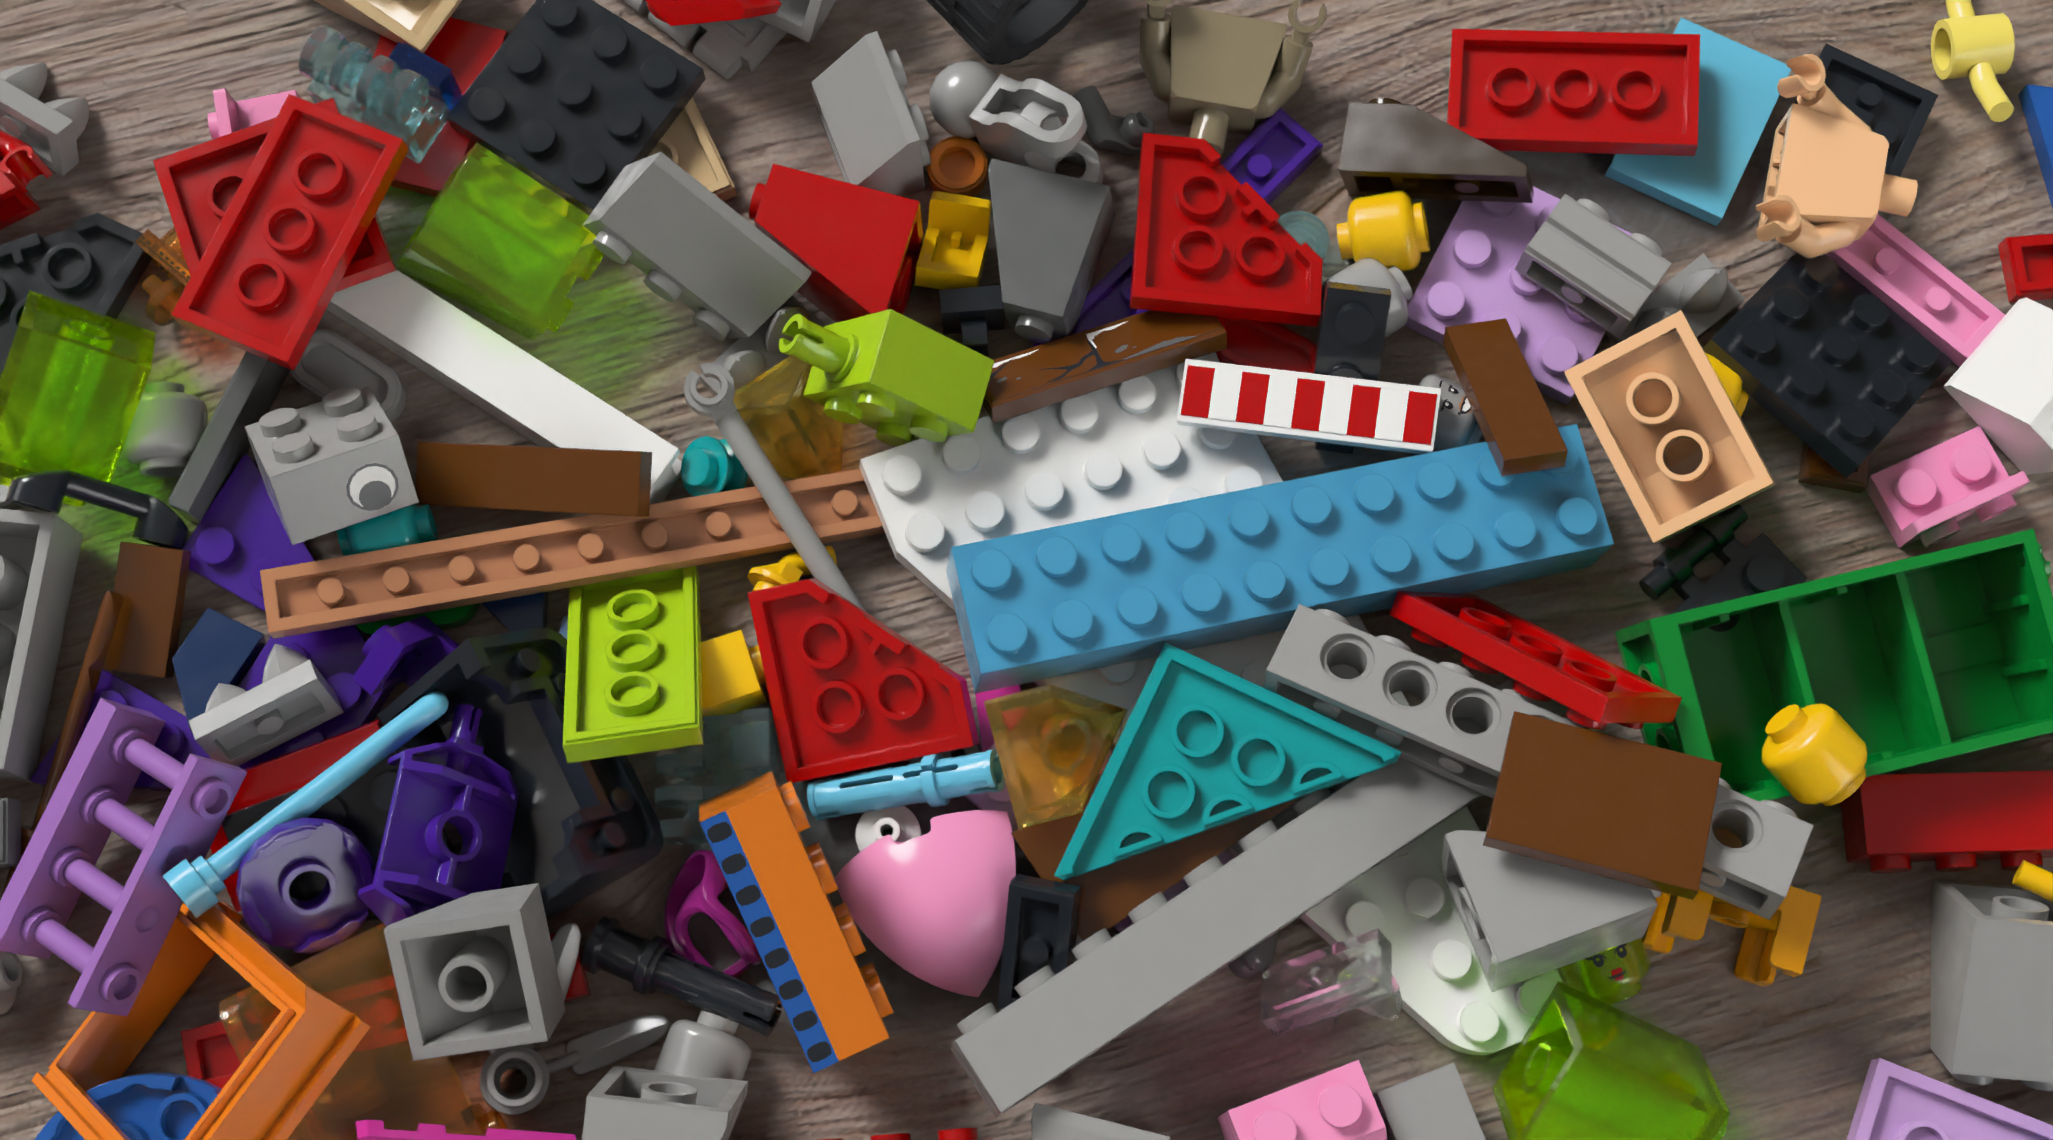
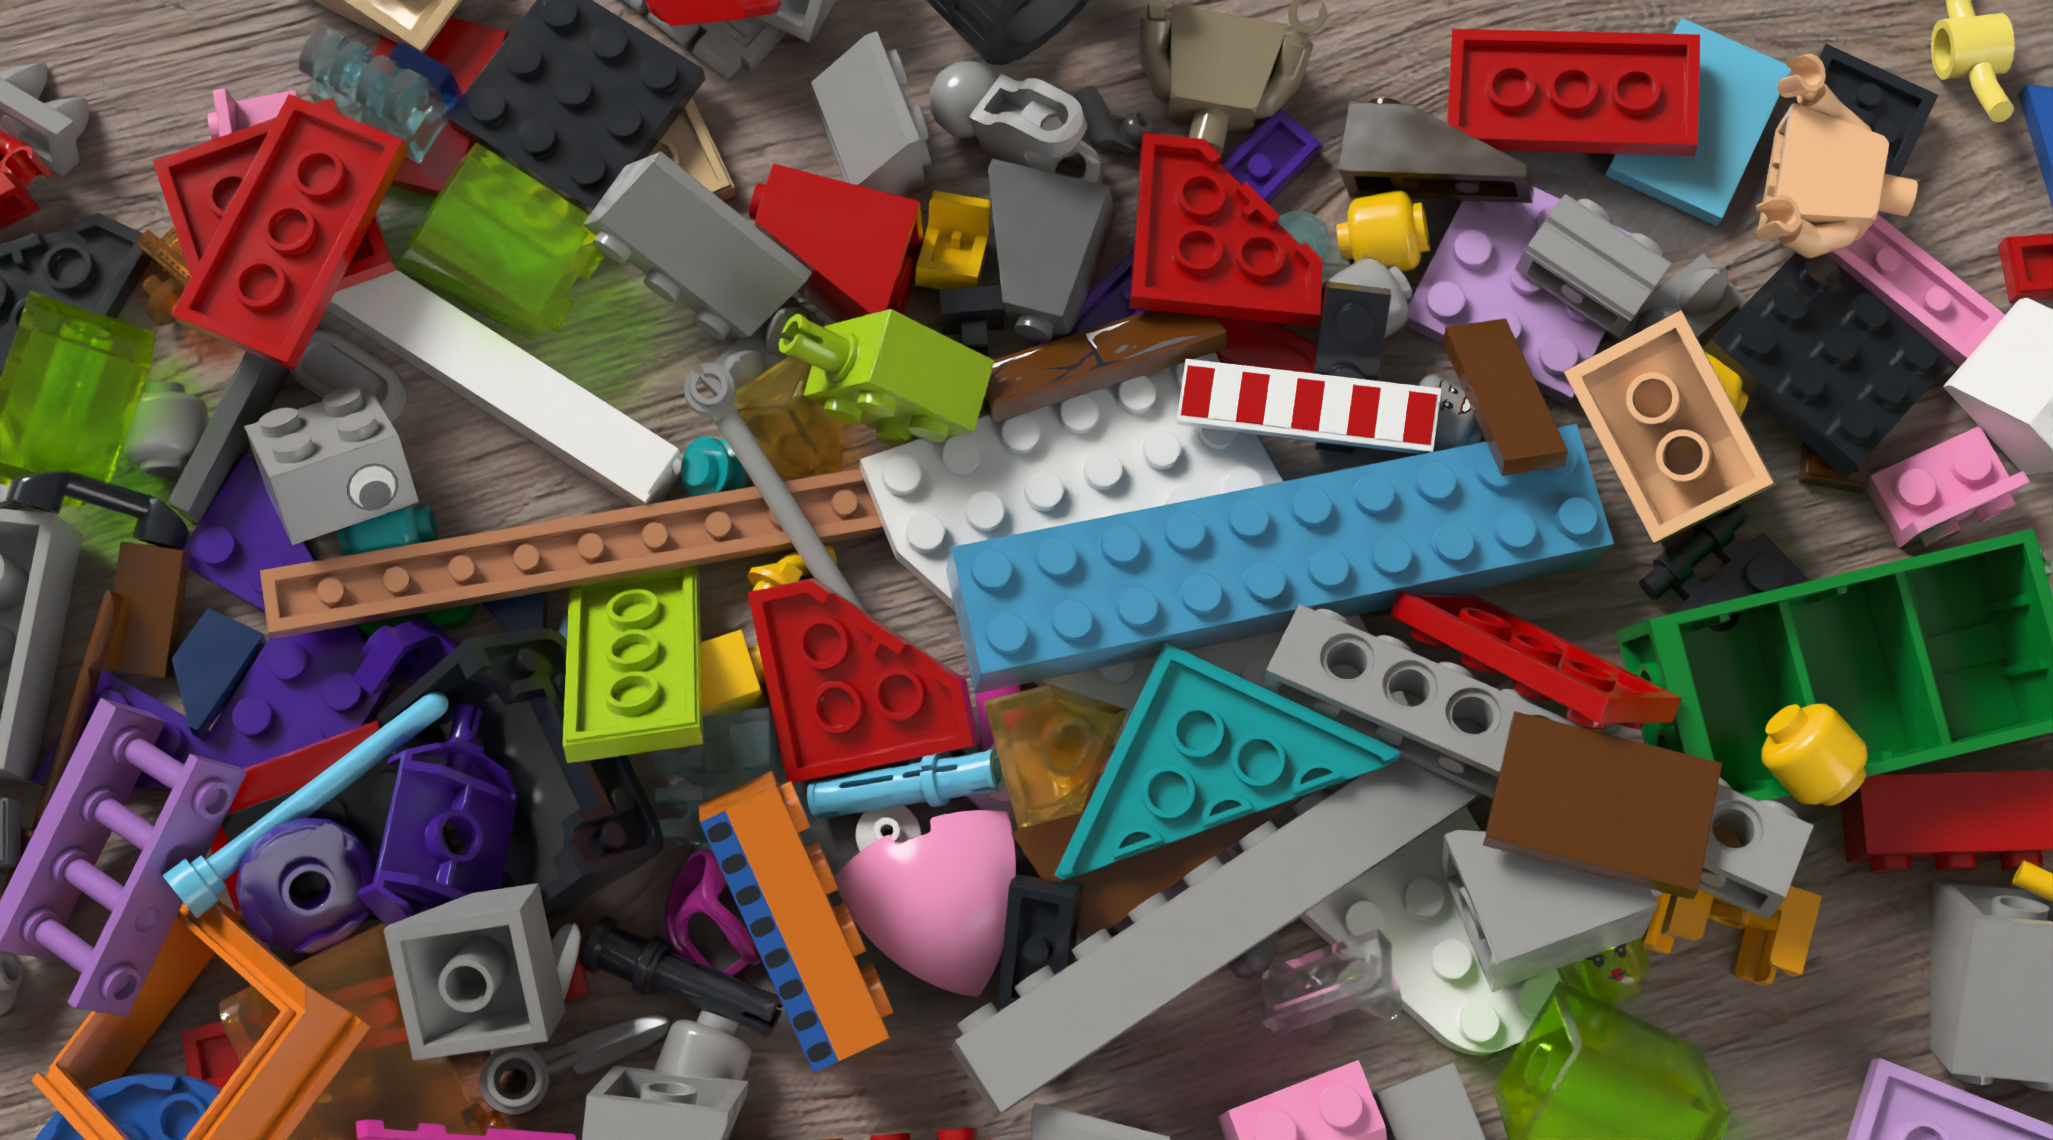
light grey tile [189,644,344,767] -> none
reddish brown tile [415,441,652,517] -> none
orange tile [927,136,988,197] -> none

